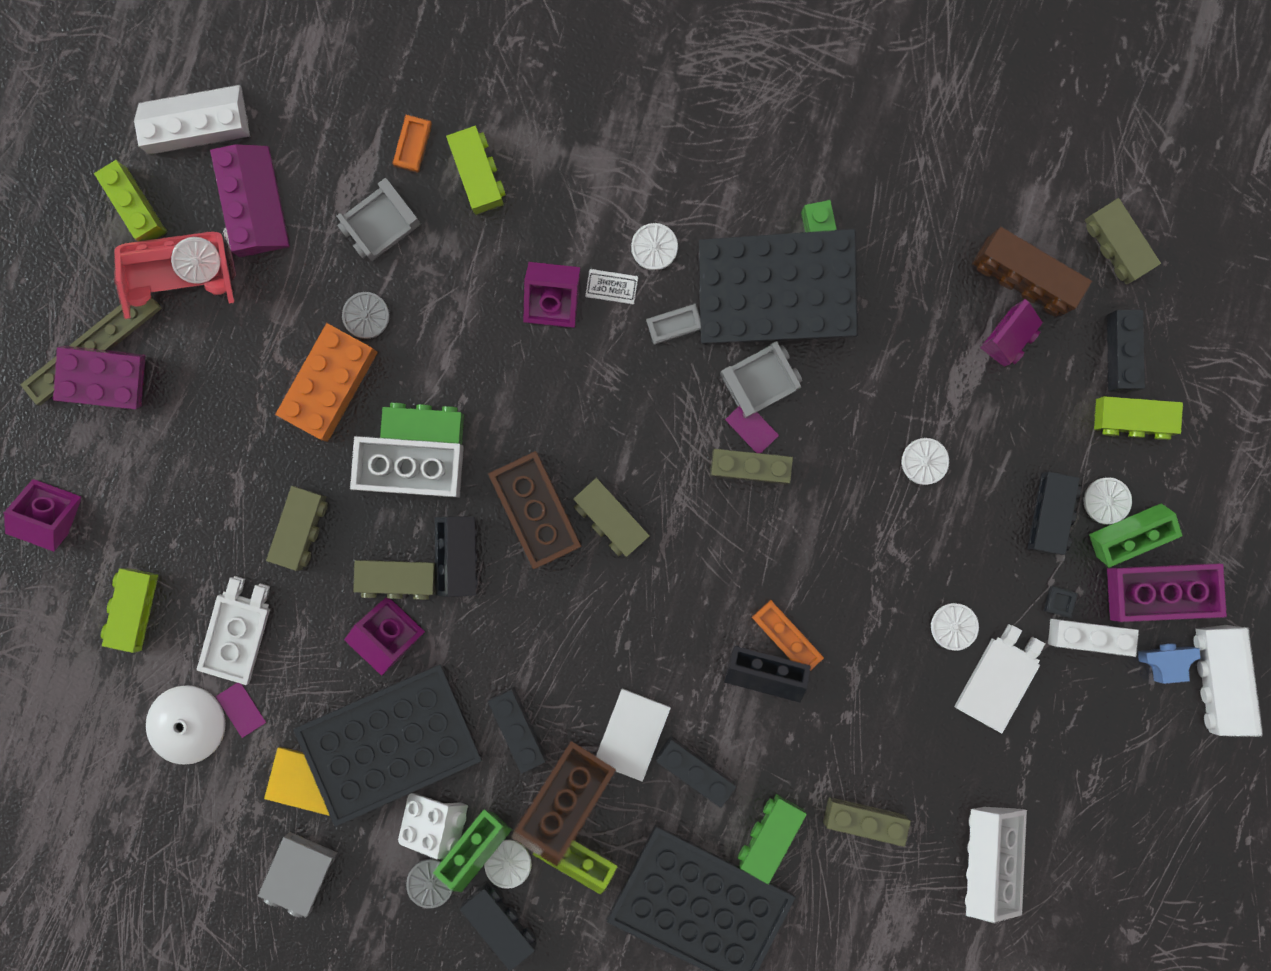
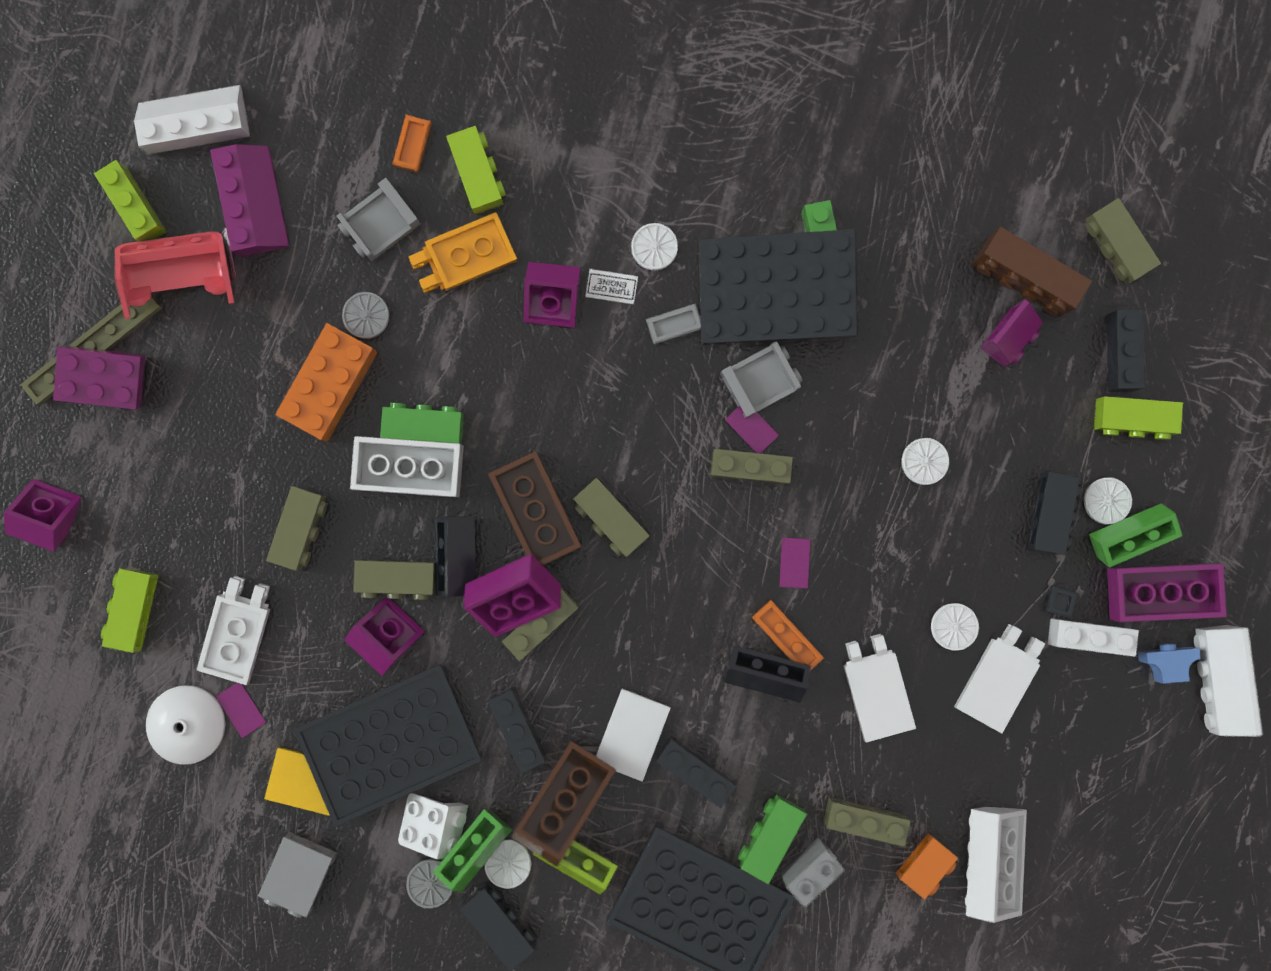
white wheel [171,237,220,284] -> none
none -> light orange tile [408,212,517,293]
none -> magenta brick [464,554,561,637]
none -> olive brick [502,587,580,661]
none -> magenta sticker [779,538,810,588]
none -> light grey panel [780,837,844,906]
none -> white tile [844,634,916,742]
none -> orange brick [896,833,958,899]

